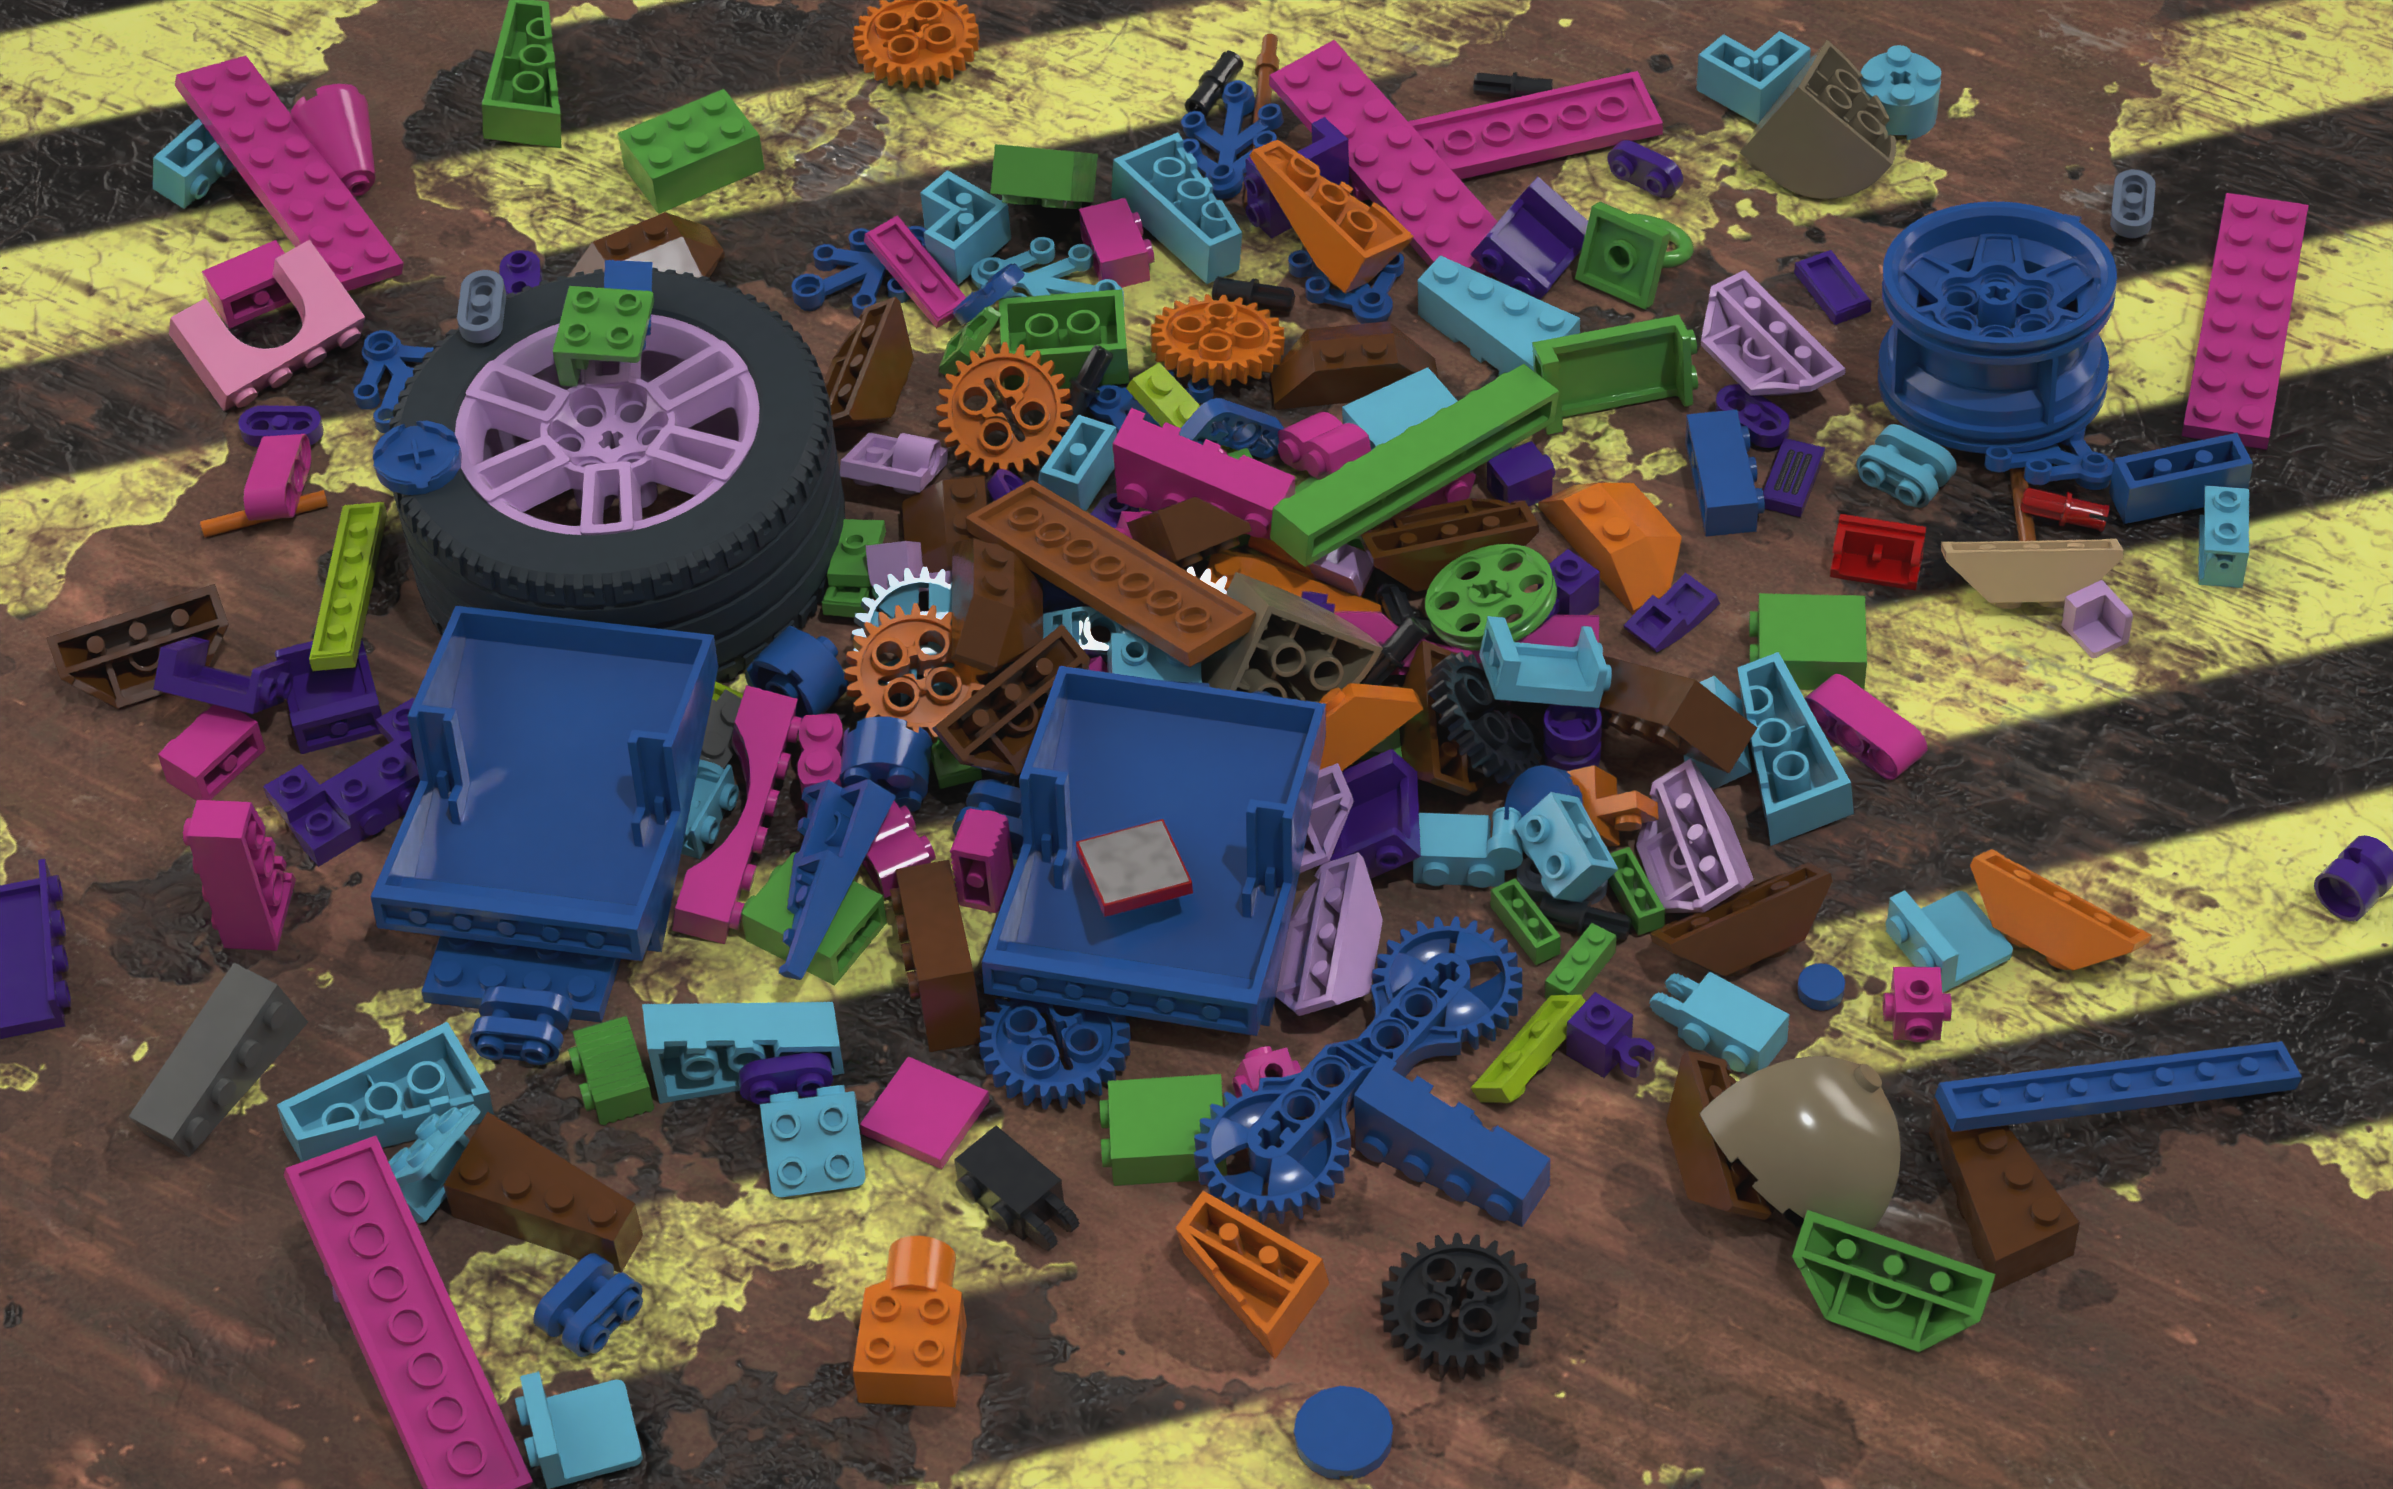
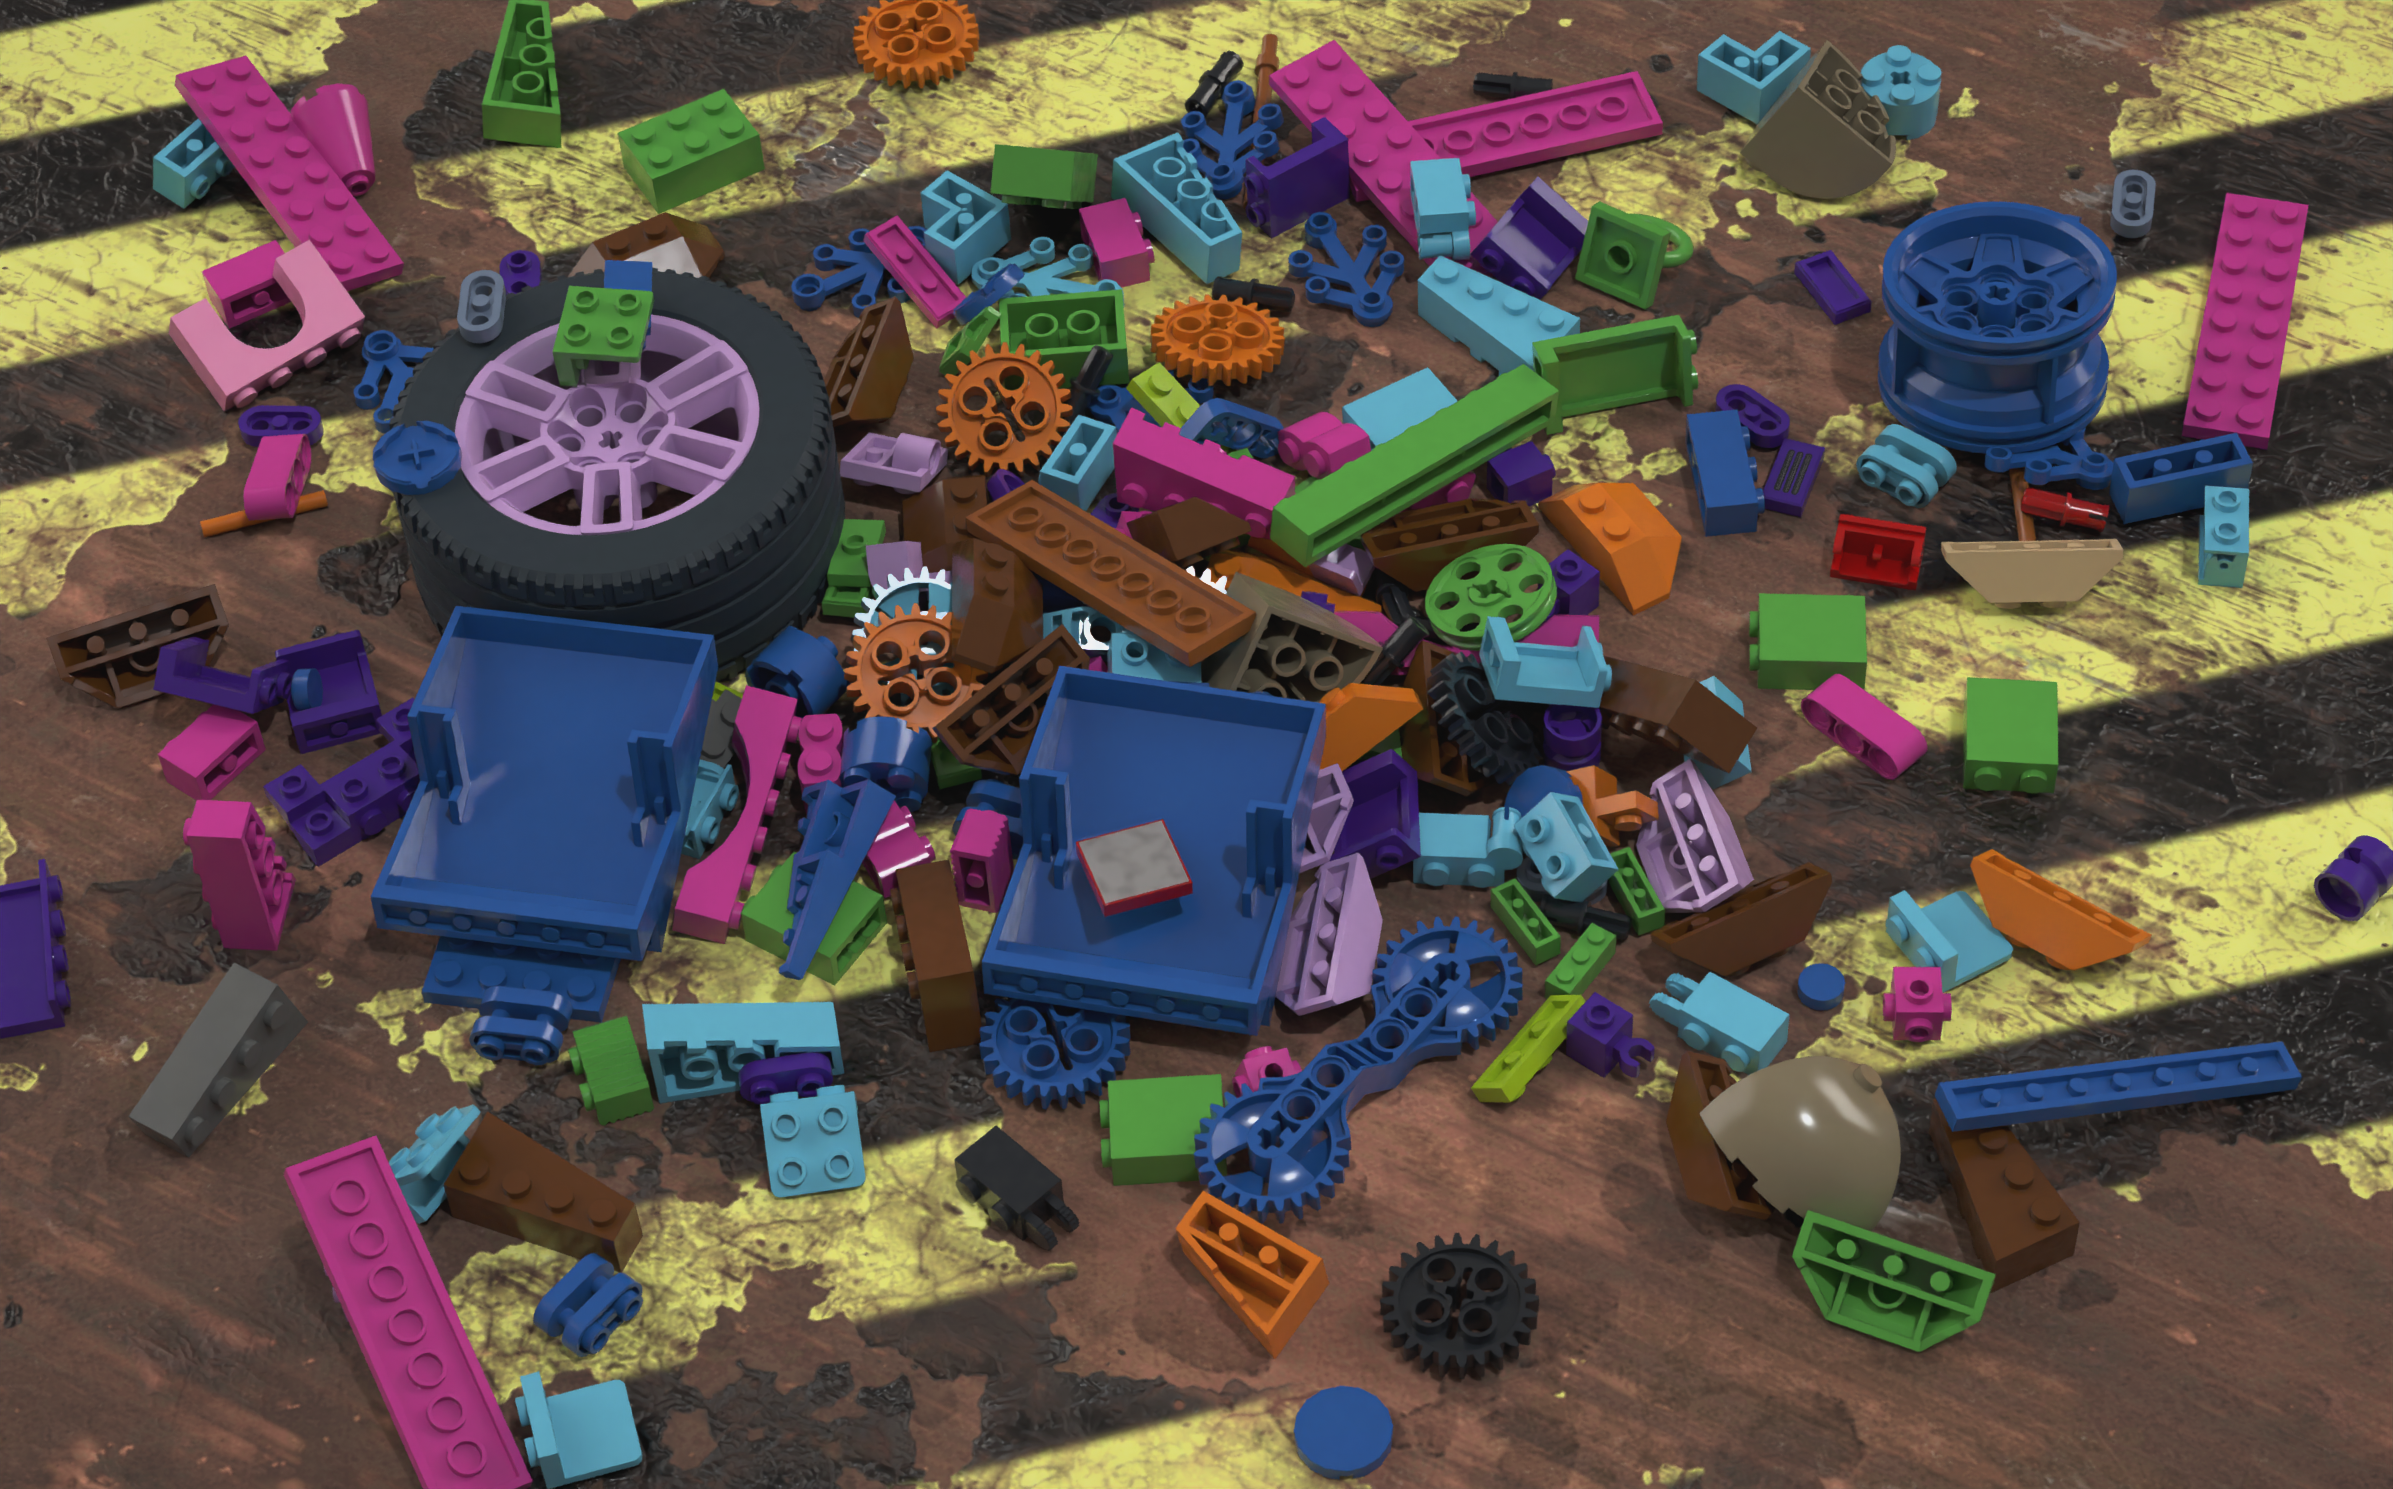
medium azure wedge [277,1022,494,1162] -> none
lime tile [309,502,387,671] -> none
orange brick [853,1236,967,1408] -> none
dark pink tile [860,1056,990,1169] -> none
orange wedge [1249,139,1414,293] -> none
reddish brown wedge [1270,321,1439,410] -> none
blue wedge [1354,1054,1550,1227] -> none
dark purple plate [1607,140,1683,198] -> none
dark purple slope [1624,572,1720,653] -> none
lavender wedge [1701,270,1845,396] -> none
medium azure wedge [1737,652,1854,846] -> none
lavender panel [2062,580,2133,658] -> none
none -> blue tile [291,668,323,711]
none -> medium azure hinge [1410,158,1476,260]
none -> bright green brick [1963,677,2058,793]

